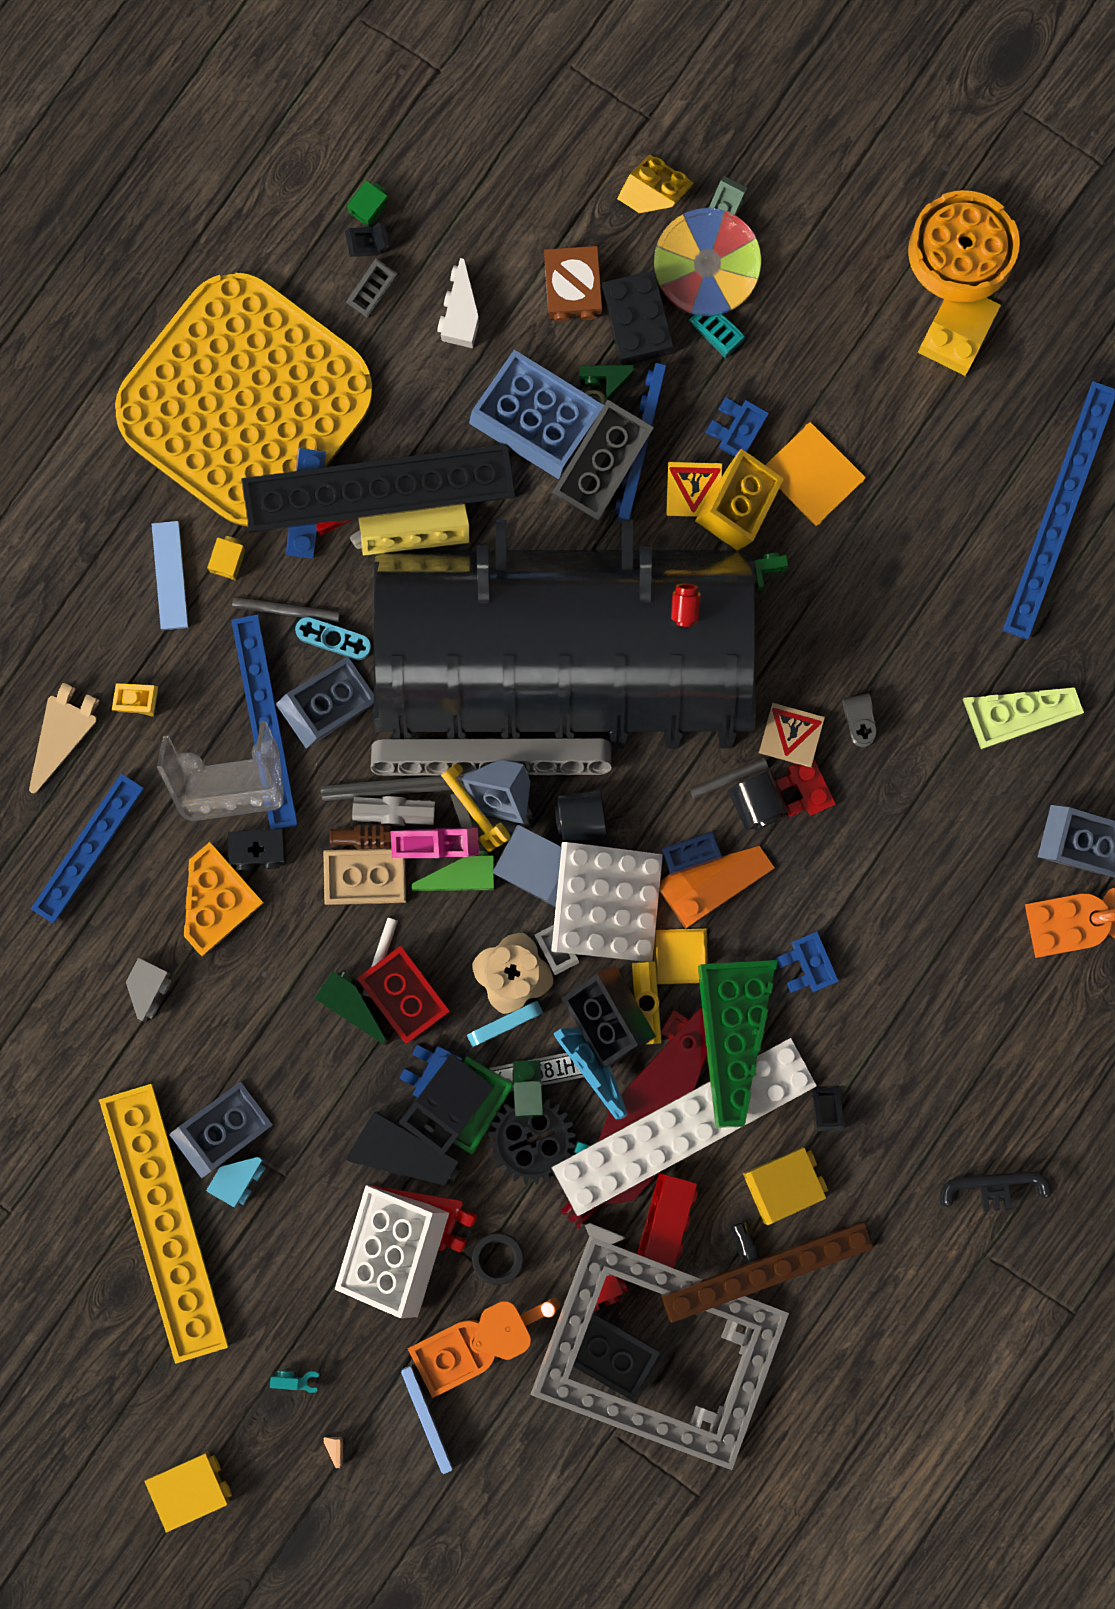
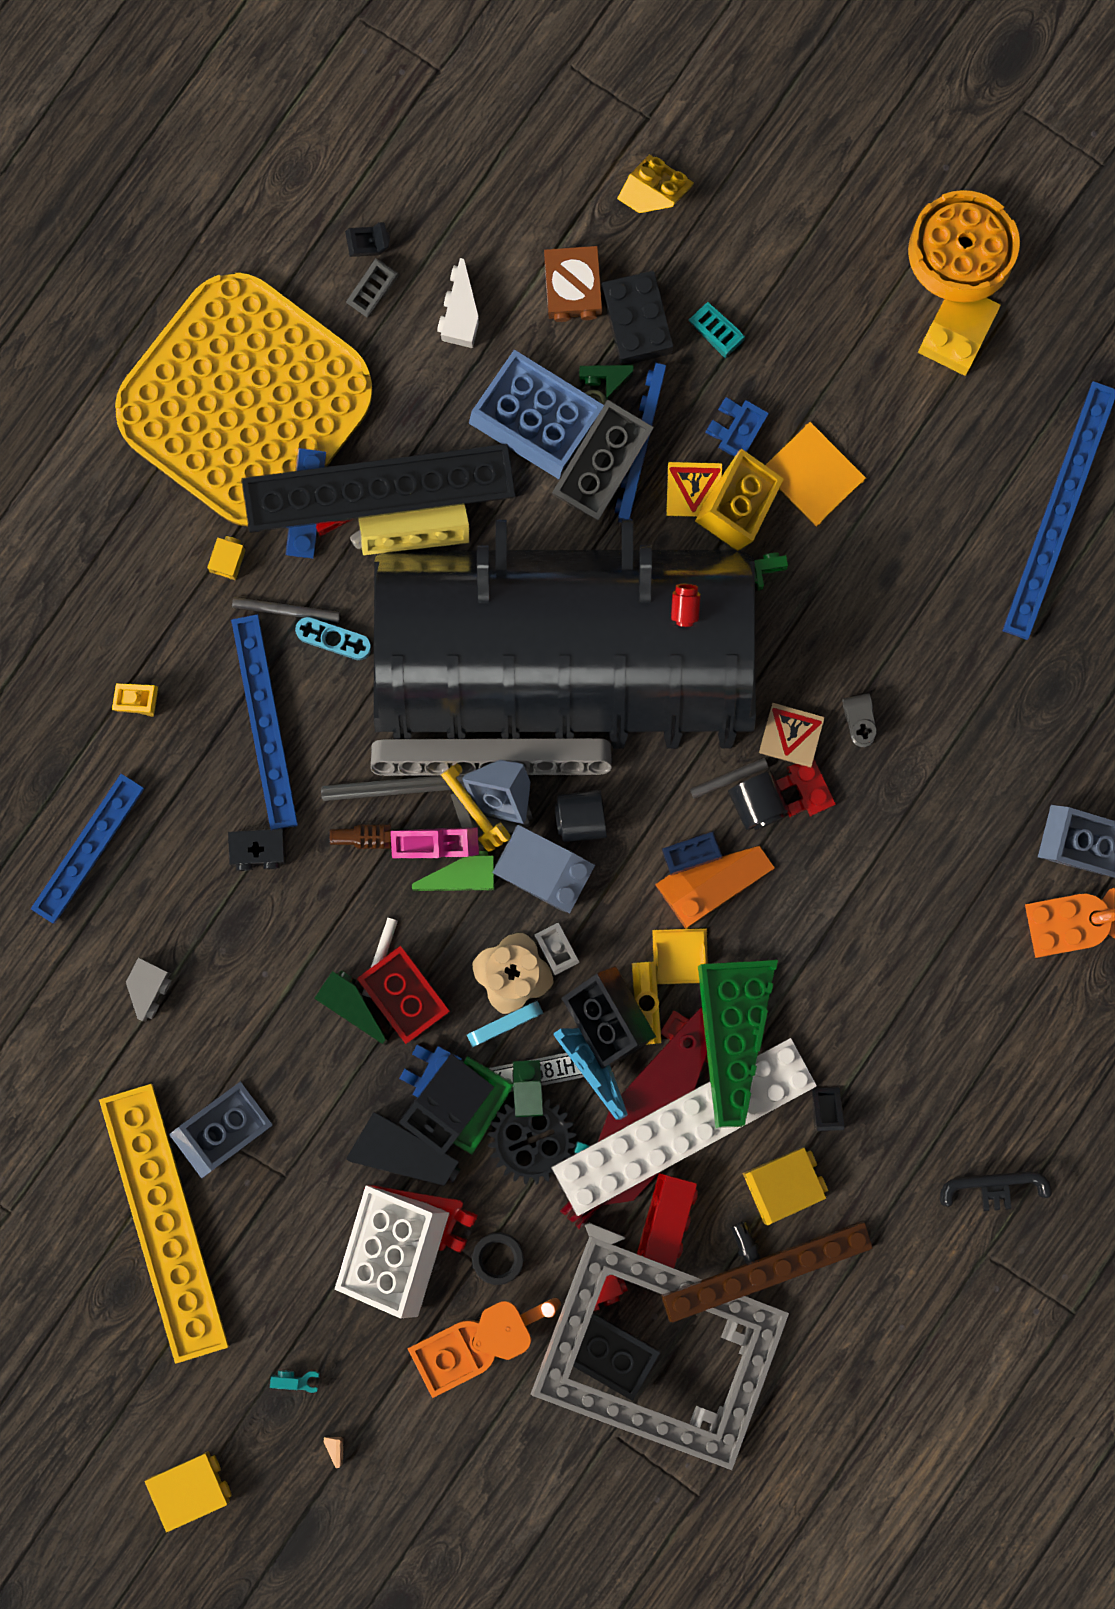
tan flag [29,683,100,793] -> none
light blue tile [152,521,189,630] -> none
clear windscreen [157,721,284,821] -> none
light orange plate [184,842,263,957] -> none
medium azure slope [206,1157,265,1208] -> none
sand blue slope [276,657,374,749] -> none
tan tile [324,849,406,905] -> none
green brick [347,181,388,227] -> none
light grey piece [352,796,435,826] -> none
light blue tile [401,1365,453,1474] -> none
white plate [552,842,663,962] -> none
clear dish [654,208,761,316] -> none
sand green slope [708,176,747,232] -> none
blue plate [776,932,839,993] -> none
yellowish green wing [963,688,1084,749] -> none

